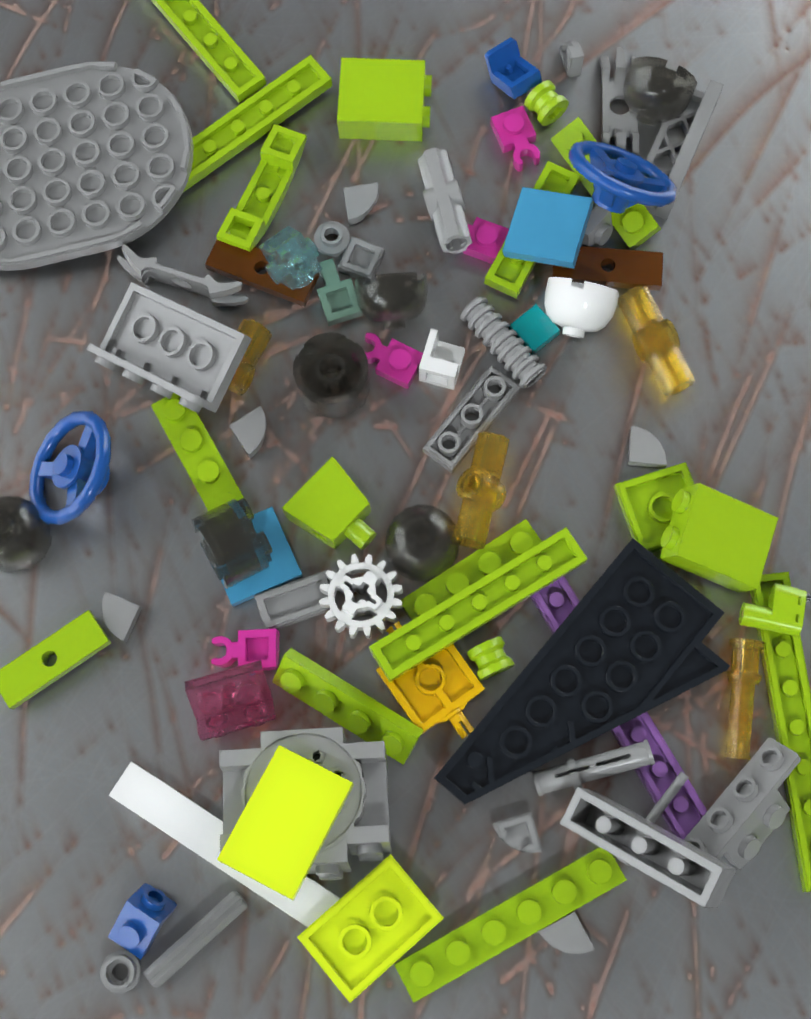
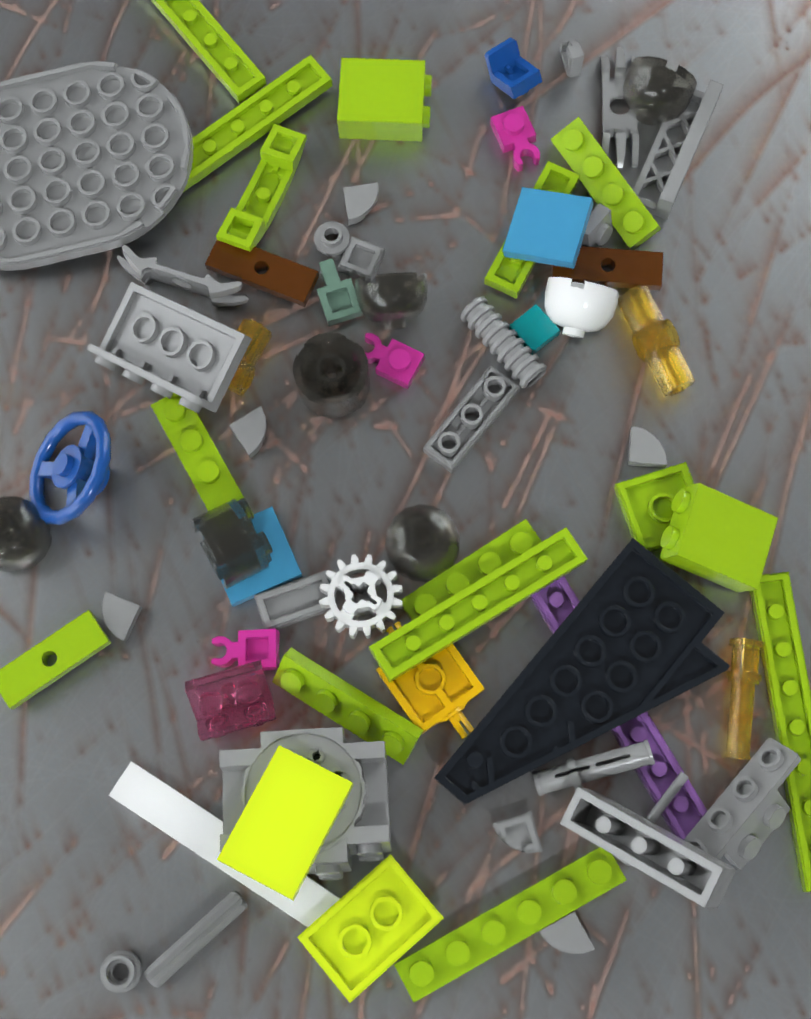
blue bracket [108,883,177,960] -> none
clear light blue brick [259,226,322,290] -> none
lime torso [282,457,377,550] -> none
light grey piece [417,147,473,254] -> none
white panel [419,329,465,390] -> none
clear yellow piece [453,432,510,549] -> none
dark pink plate [463,217,509,264] -> none
lime wheel [467,636,515,681] -> none
lime wheel [524,80,569,126] -> none
blue piece [569,140,677,214] -> none
lime piece [739,583,811,636] -> none

